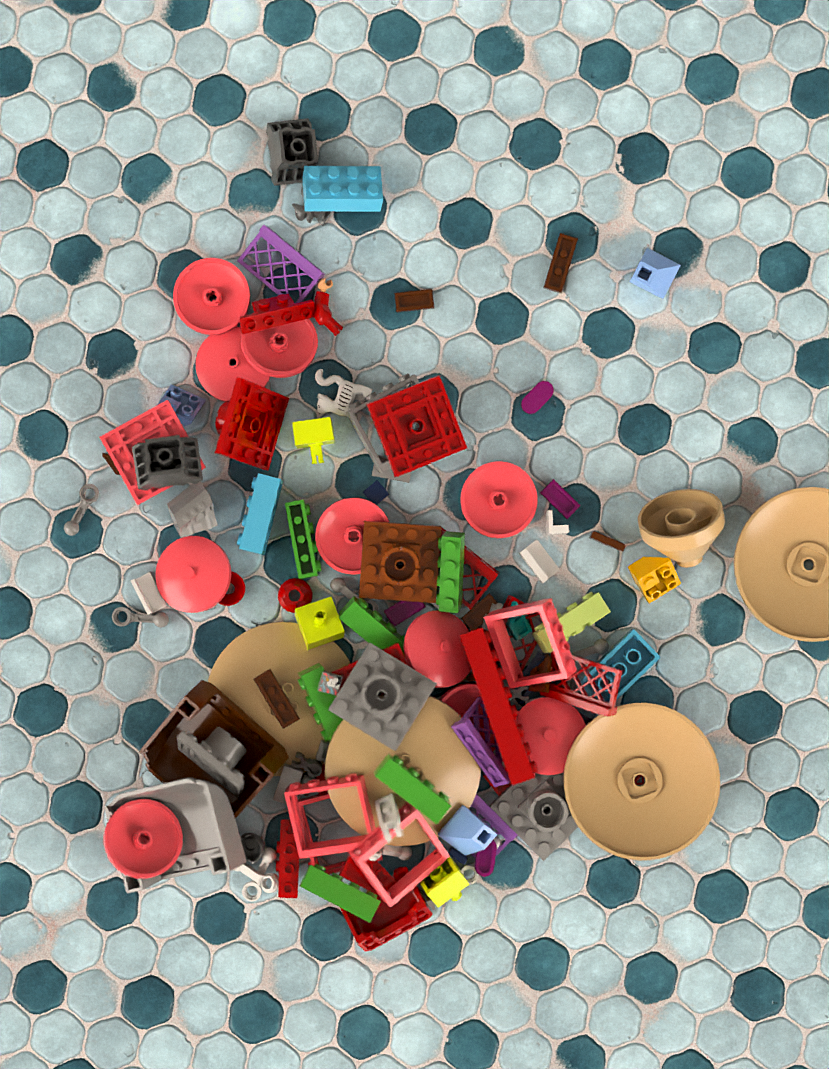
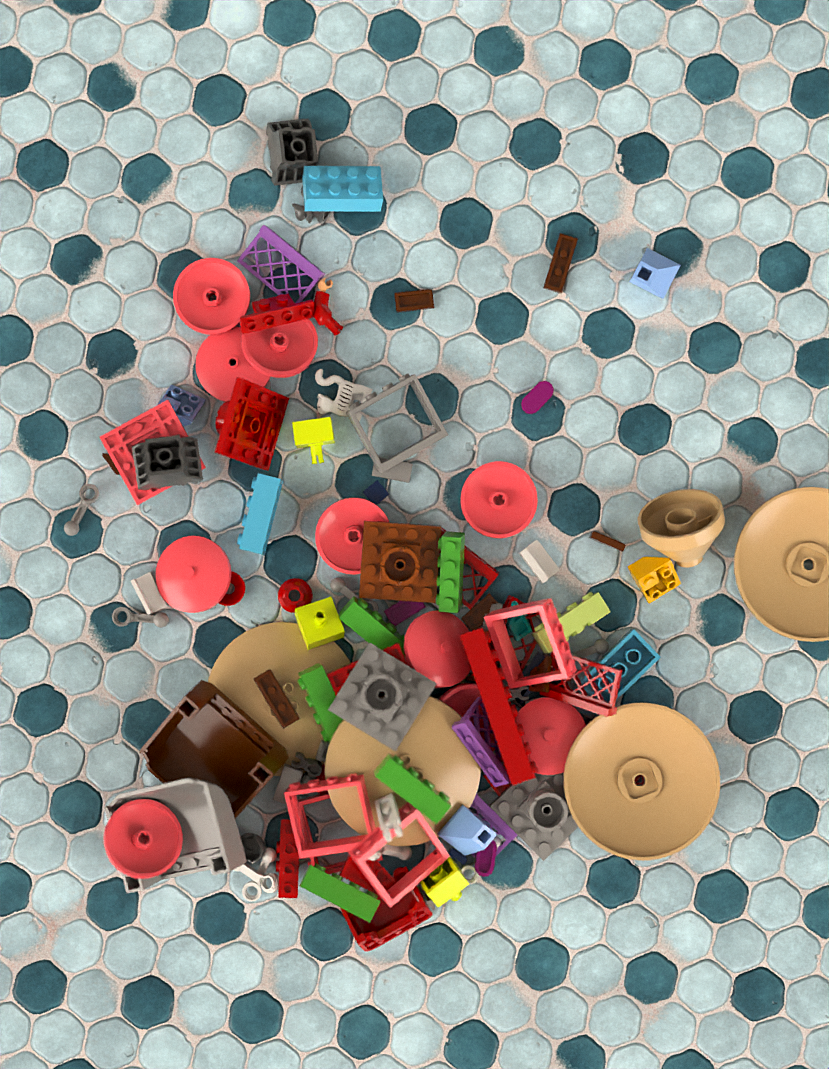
light grey slope [167,482,218,538] -> none
light grey piece [177,727,247,797] -> none
bright green brick [285,499,322,579] -> none
tile [317,671,342,695] -> none
red piece [367,375,467,477] -> none
magenta tile [540,479,581,519] -> none
white panel [546,510,569,535] -> none

